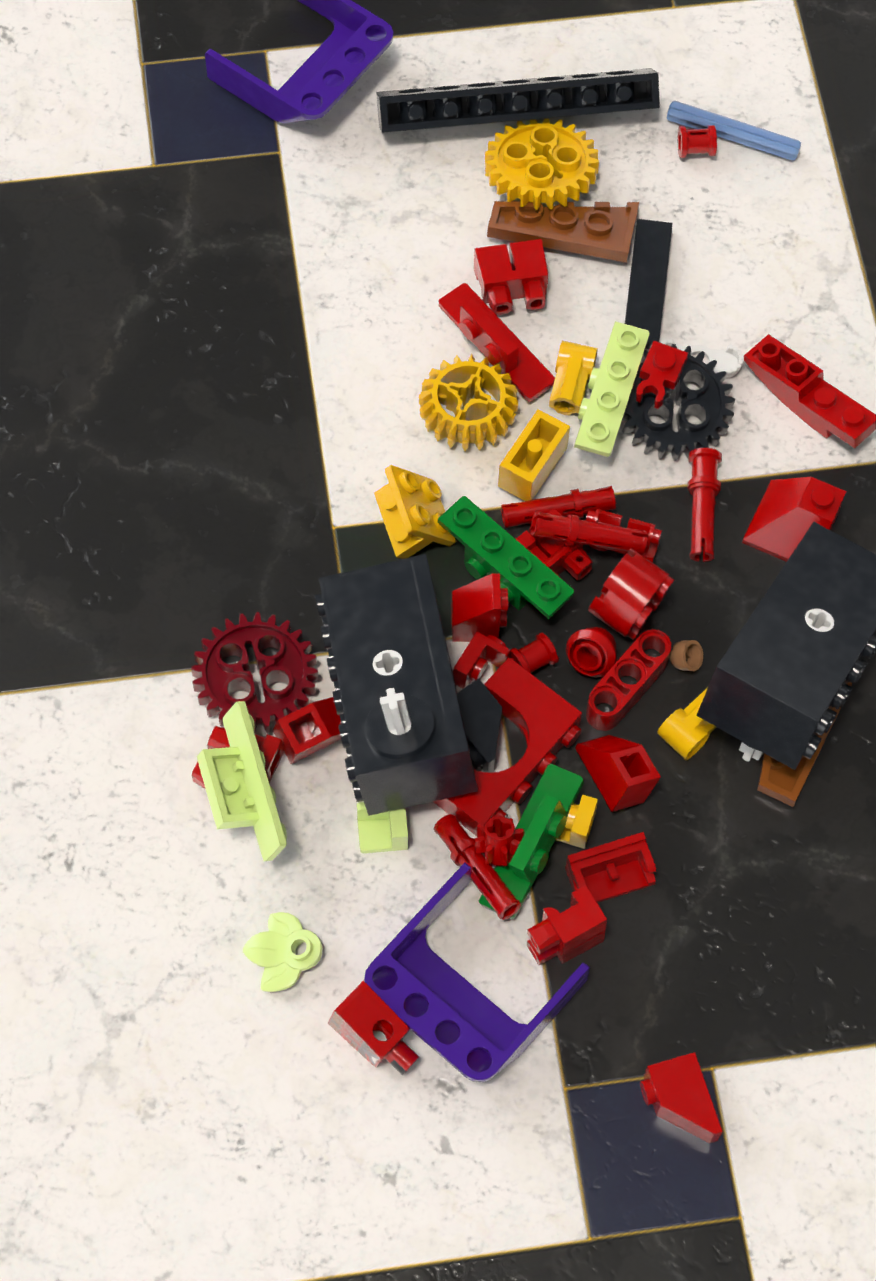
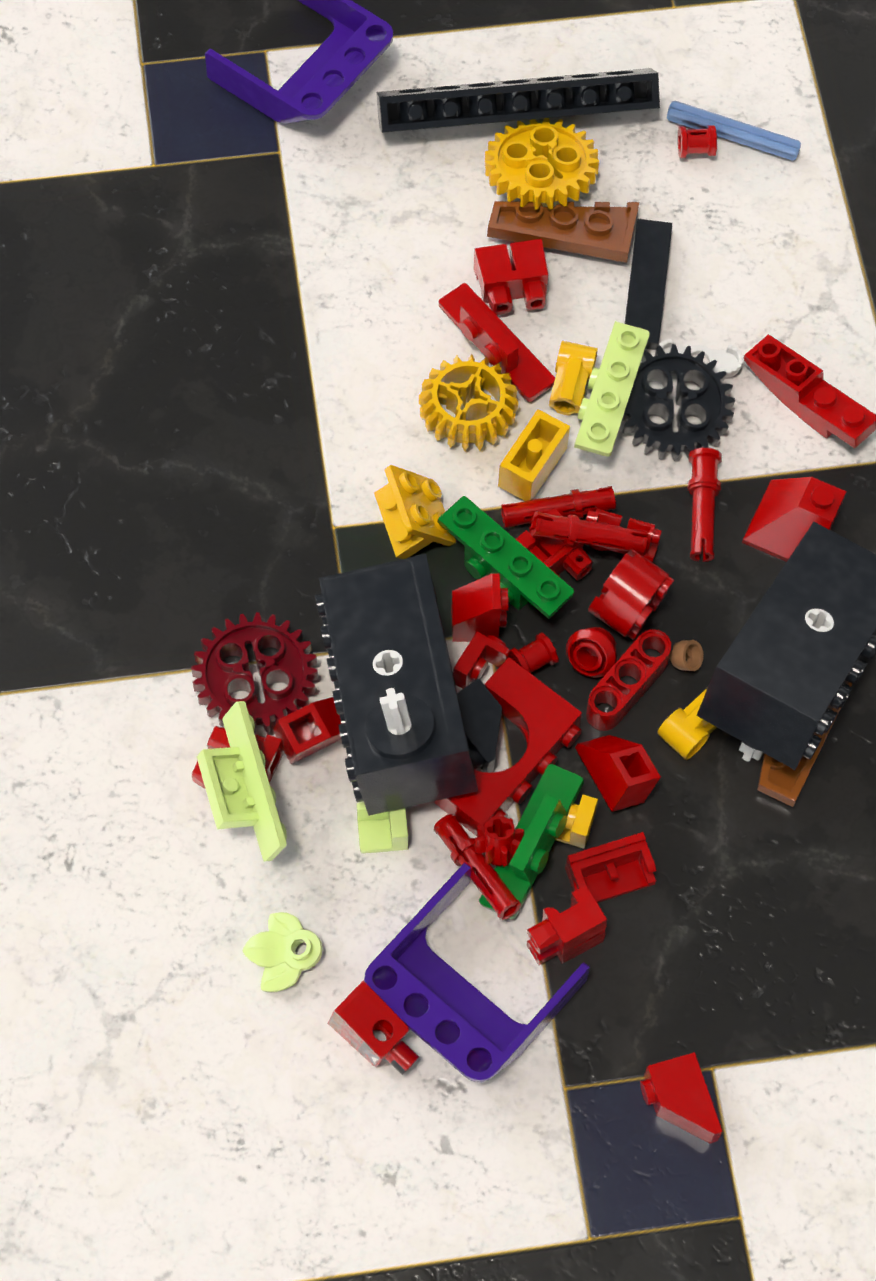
red plate [636,341,688,409] -> none

